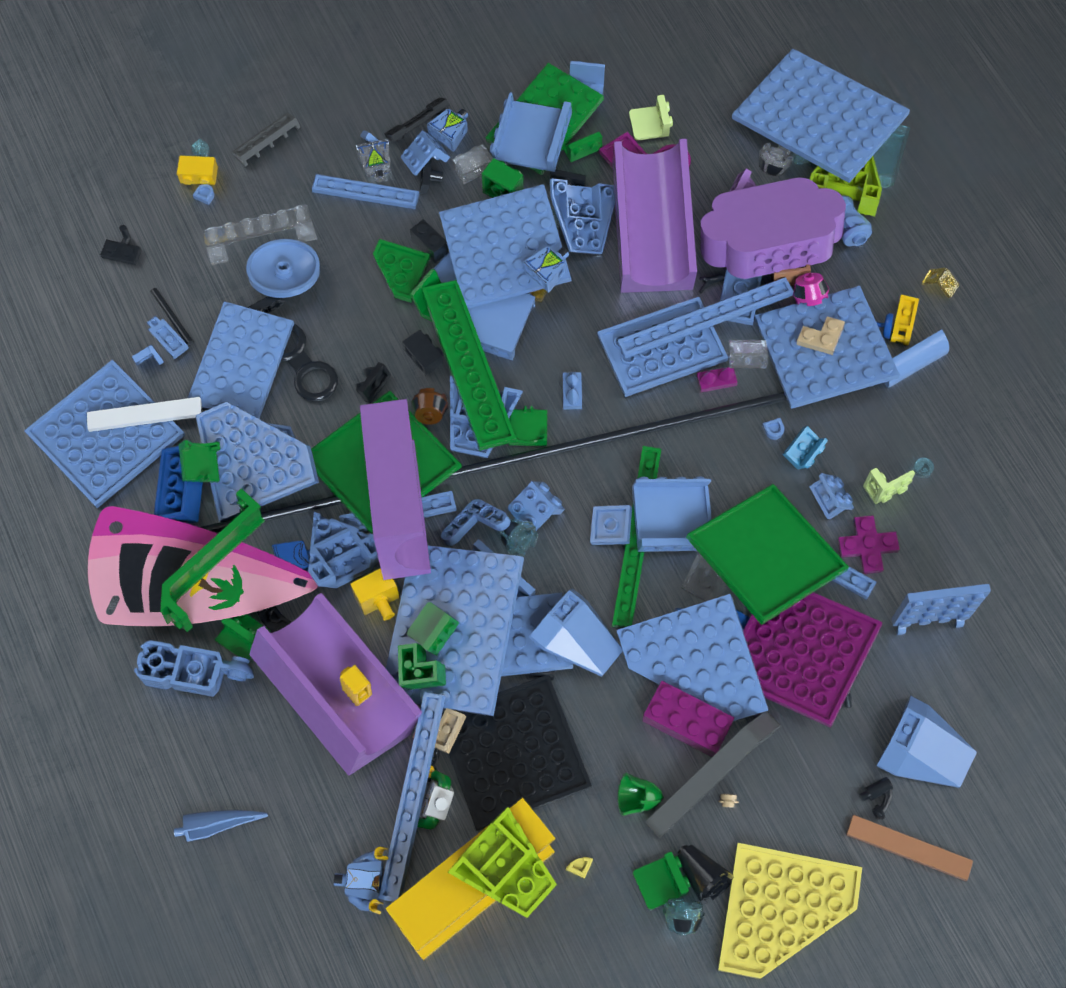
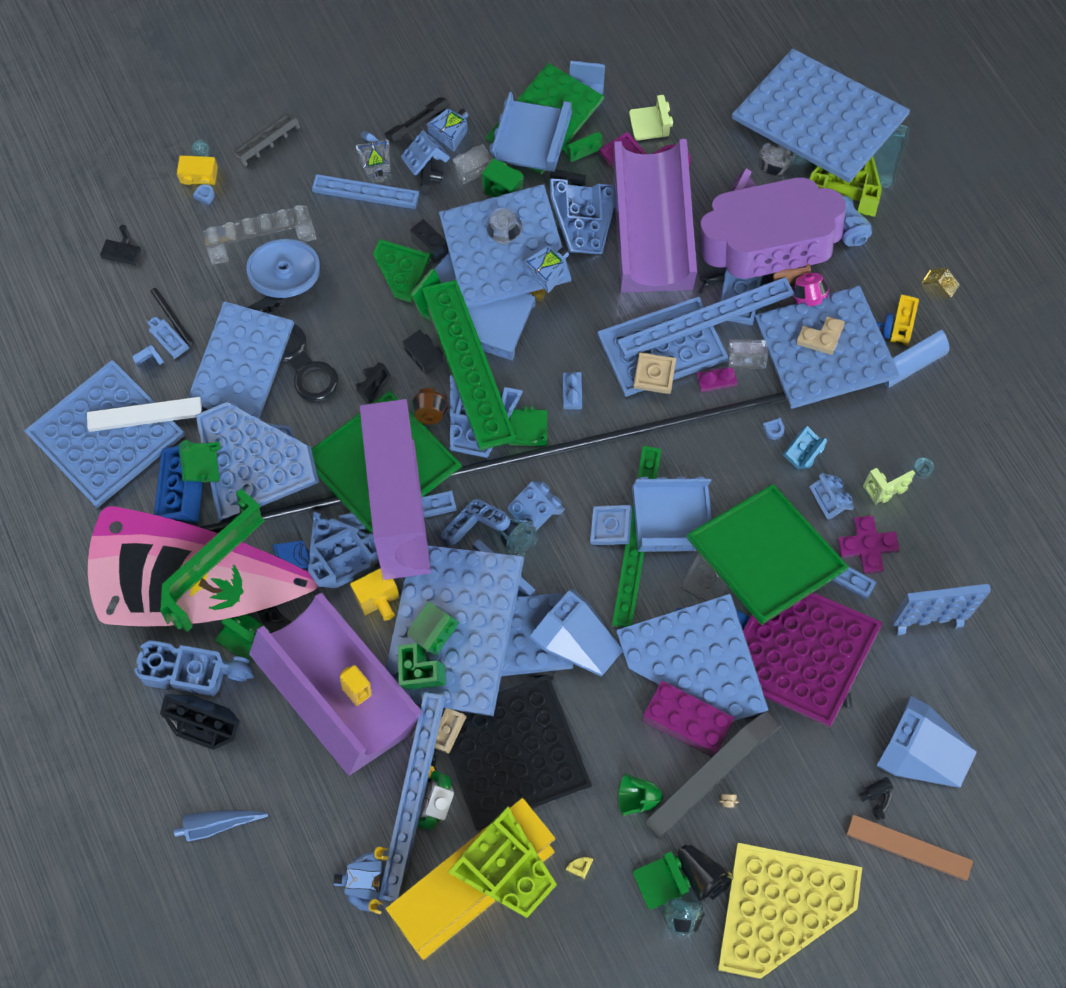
none -> black wedge [160,694,241,750]
none -> clear cone [486,208,522,245]
none -> tan plate [633,352,676,394]

